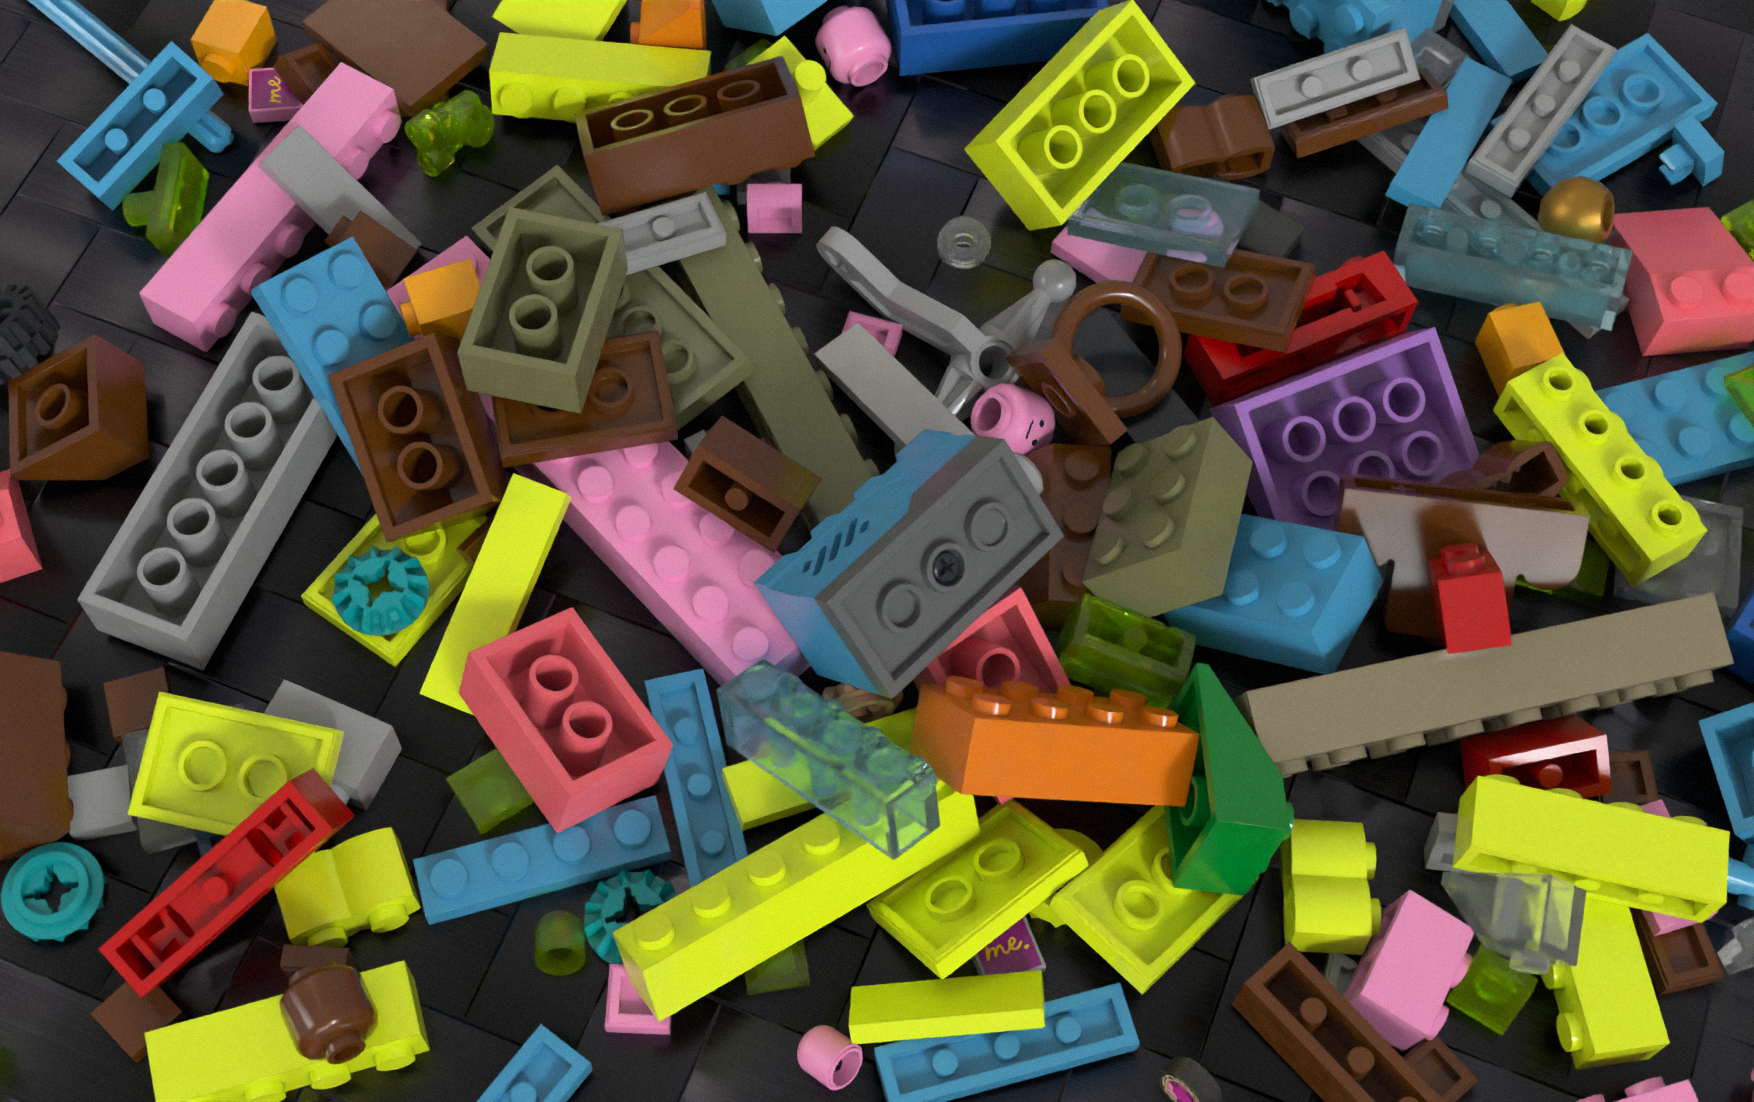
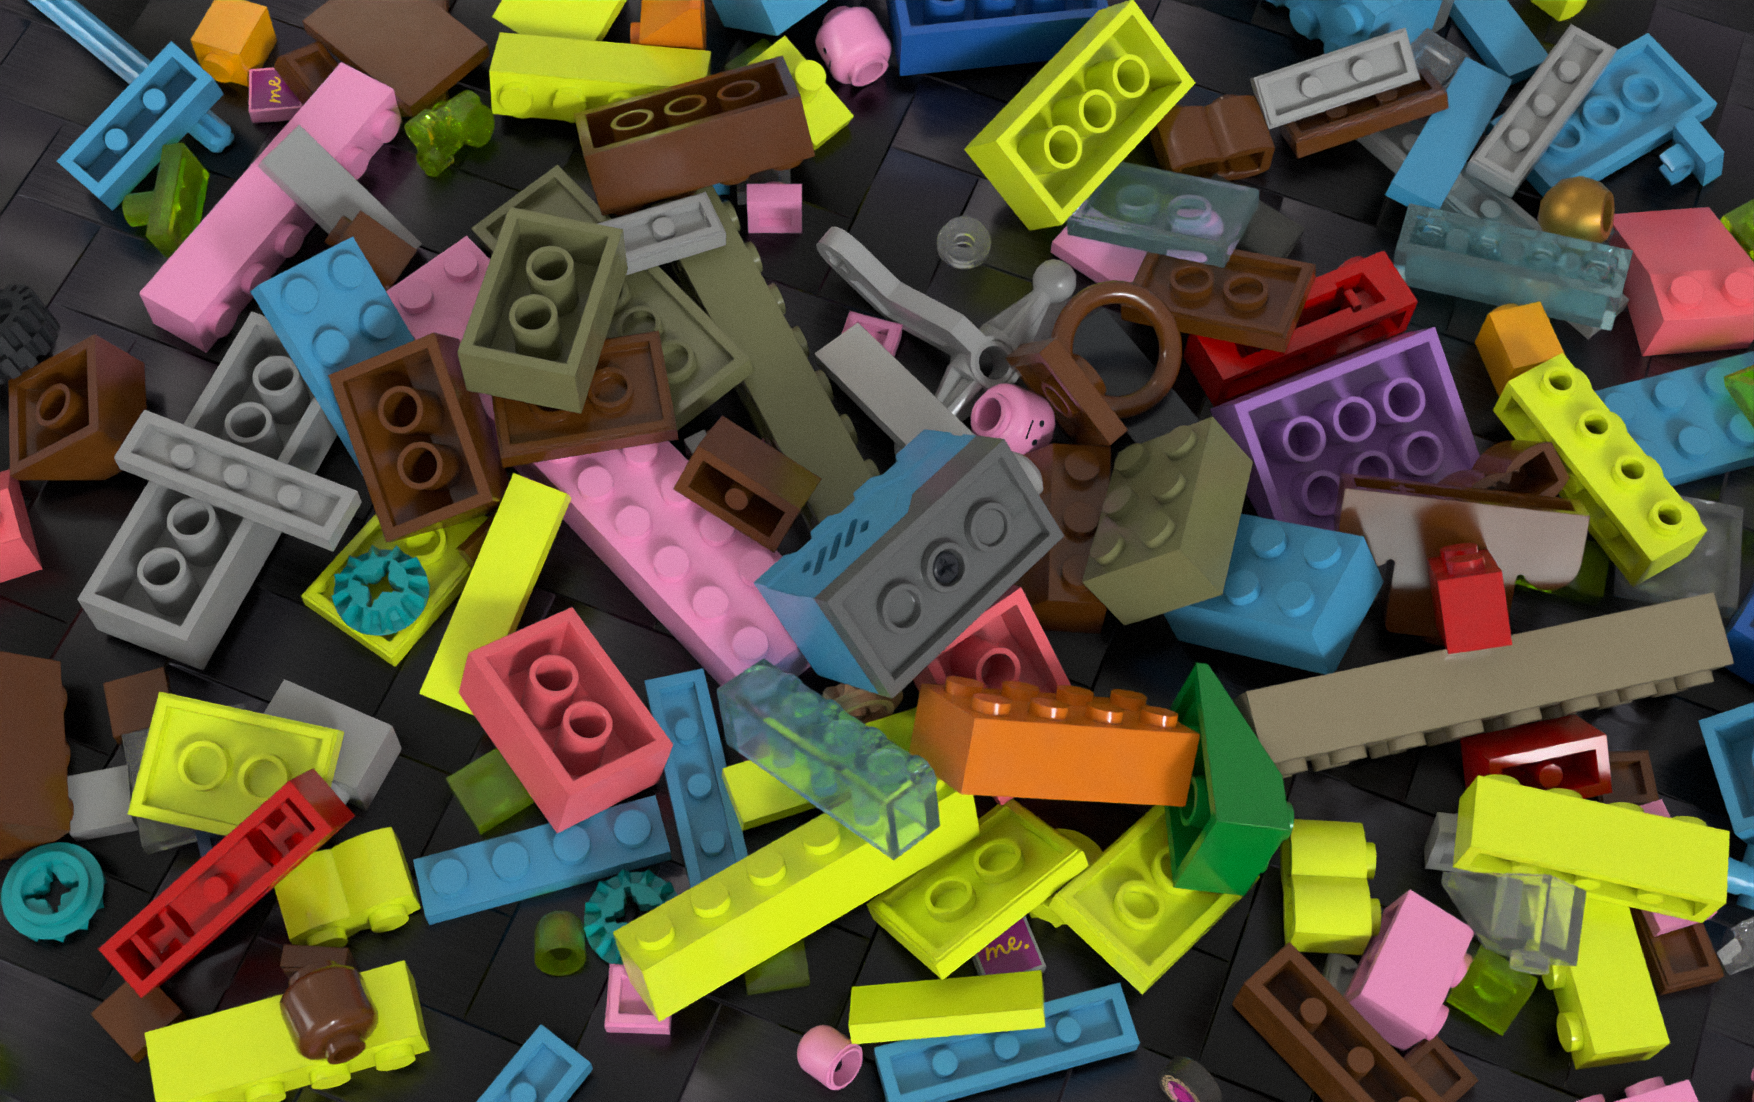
light orange brick [399,258,481,343] -> none
clear neon green brick [1055,592,1197,709] -> none
none -> light grey plate [114,410,361,551]

